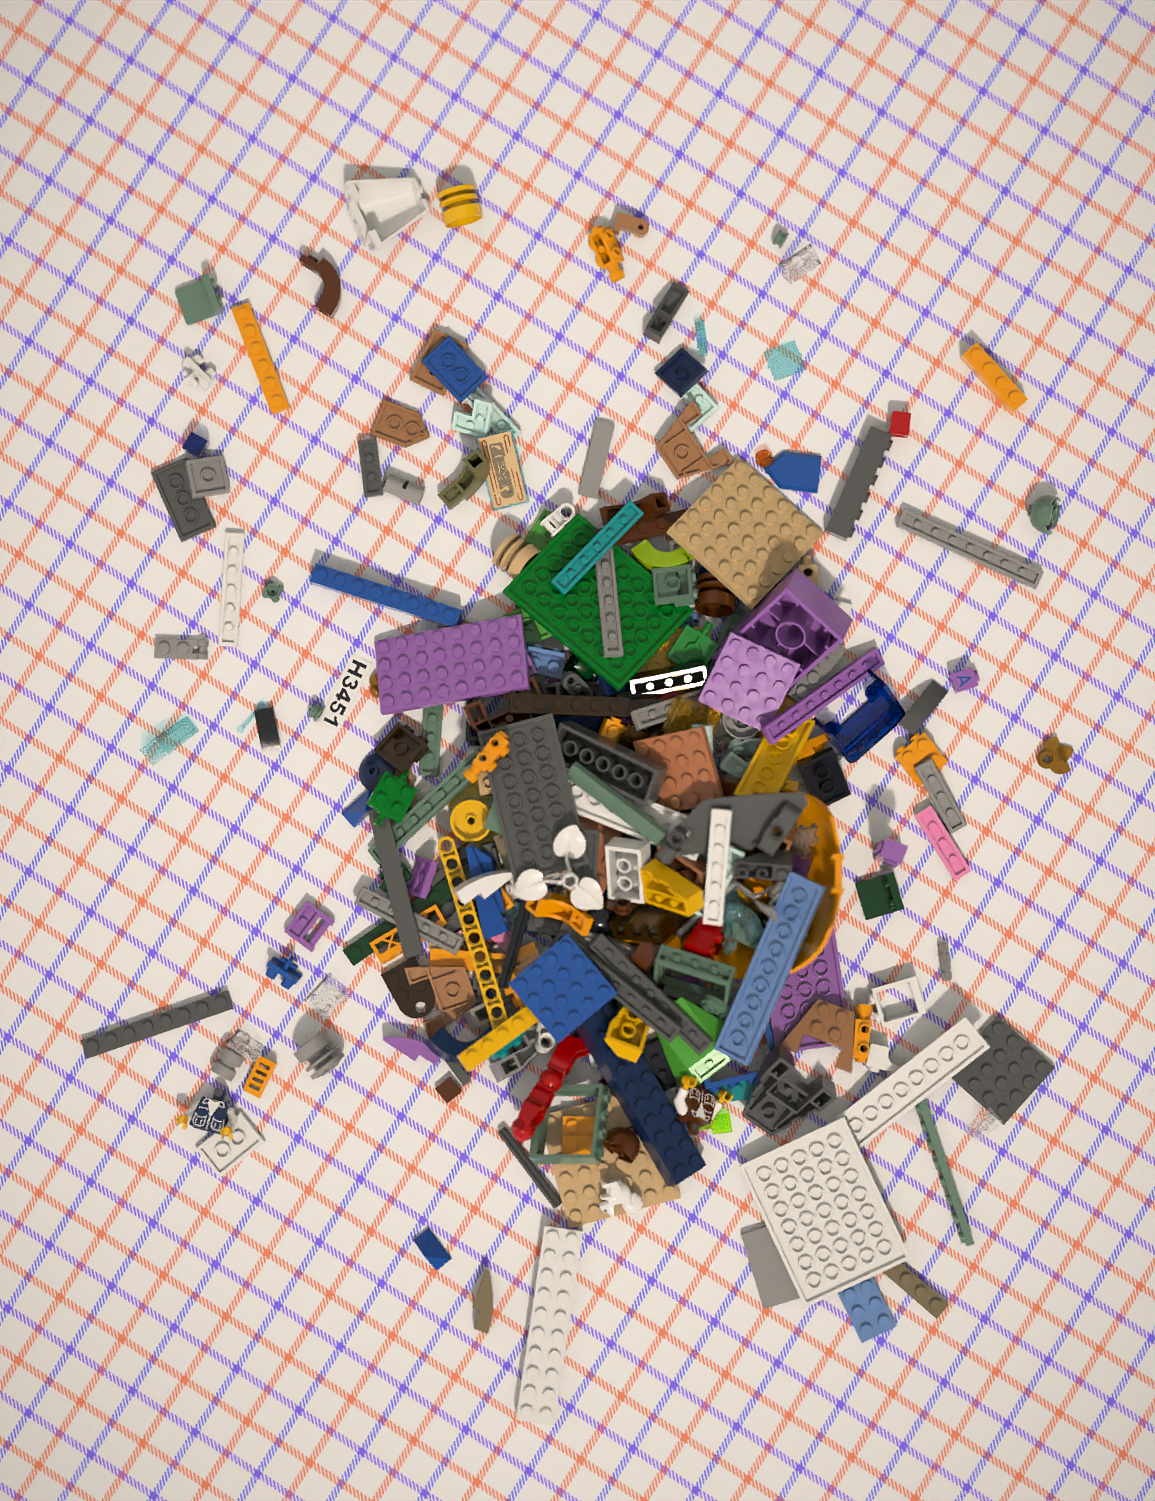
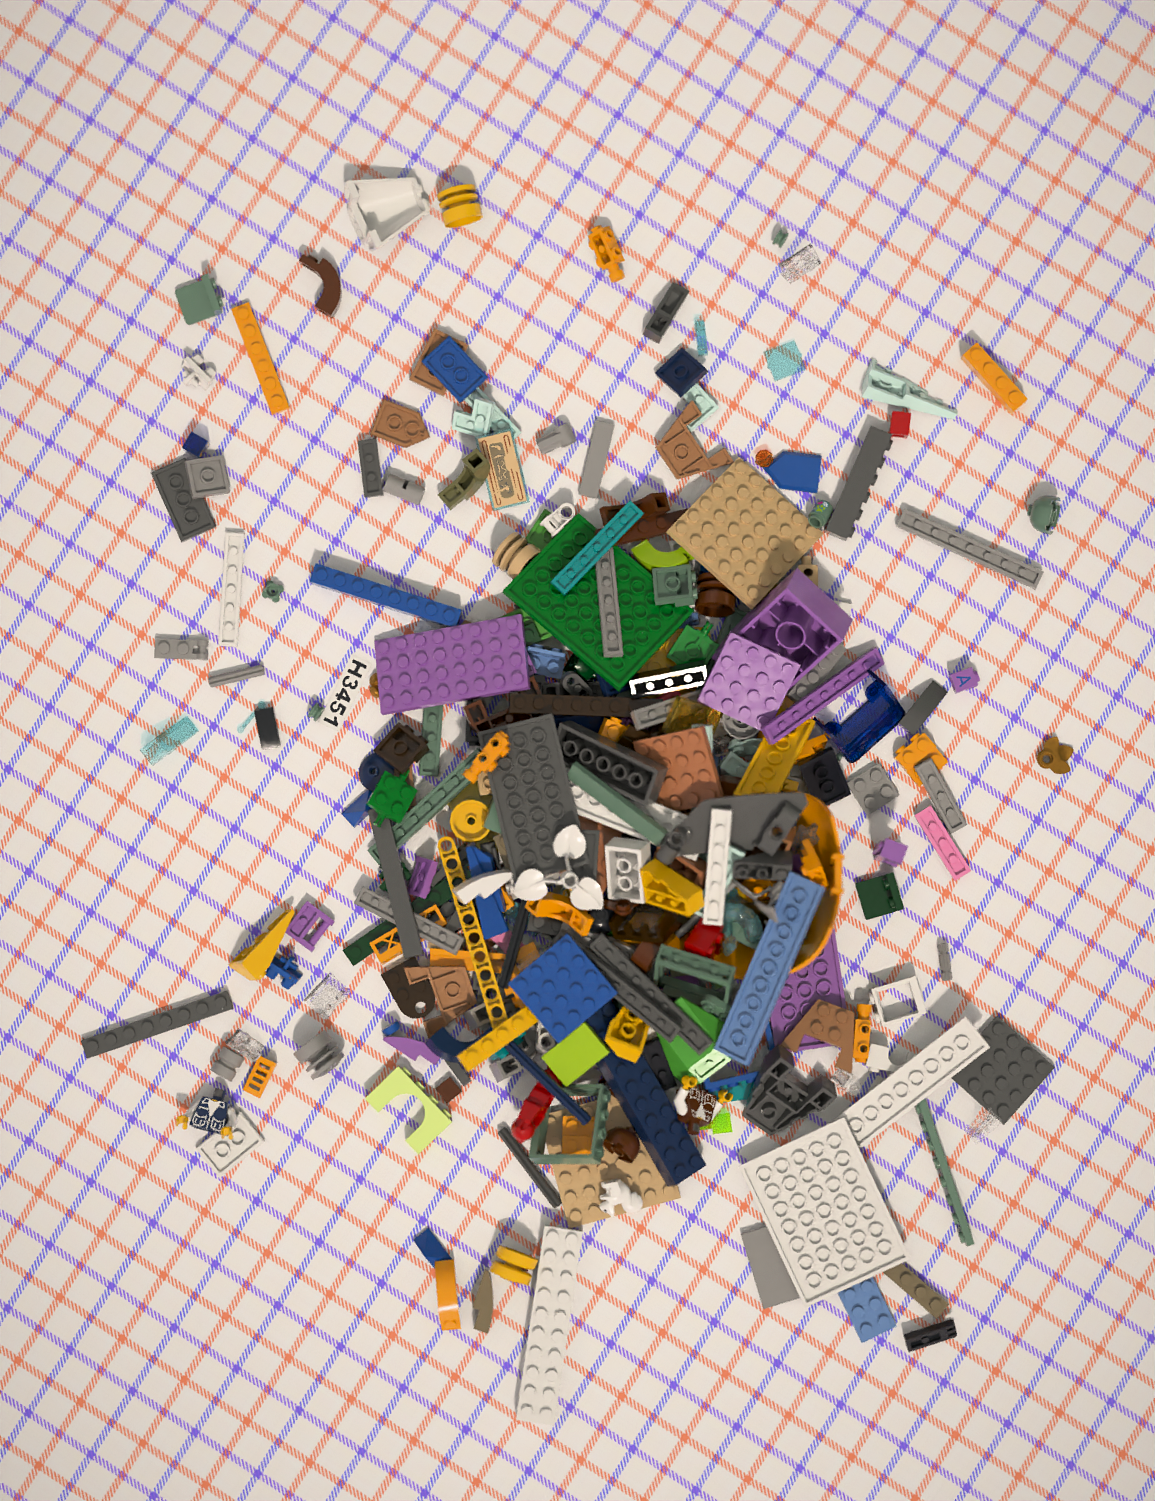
medium nougat leg [612,212,649,238] -> none
none -> light grey axle [208,665,265,687]
none -> yellow wedge [229,909,295,981]
none -> yellowish green arch [365,1066,452,1154]
none -> blue tile [381,1020,401,1037]
none -> light orange arch [435,1259,461,1331]
none -> yellow wheel [489,1245,538,1286]
none -> dark blue axle [504,1040,591,1125]
none -> light grey piece [536,423,577,455]
none -> lime tile [541,1021,610,1087]
none -> light orange plate [800,838,830,891]
none -> sand green brick [808,500,833,528]
none -> clear hips [831,1069,862,1096]
none -> light grey plate [847,763,899,816]
none -> light aqua wedge [862,359,958,420]
none -> black hinge [903,1319,957,1352]

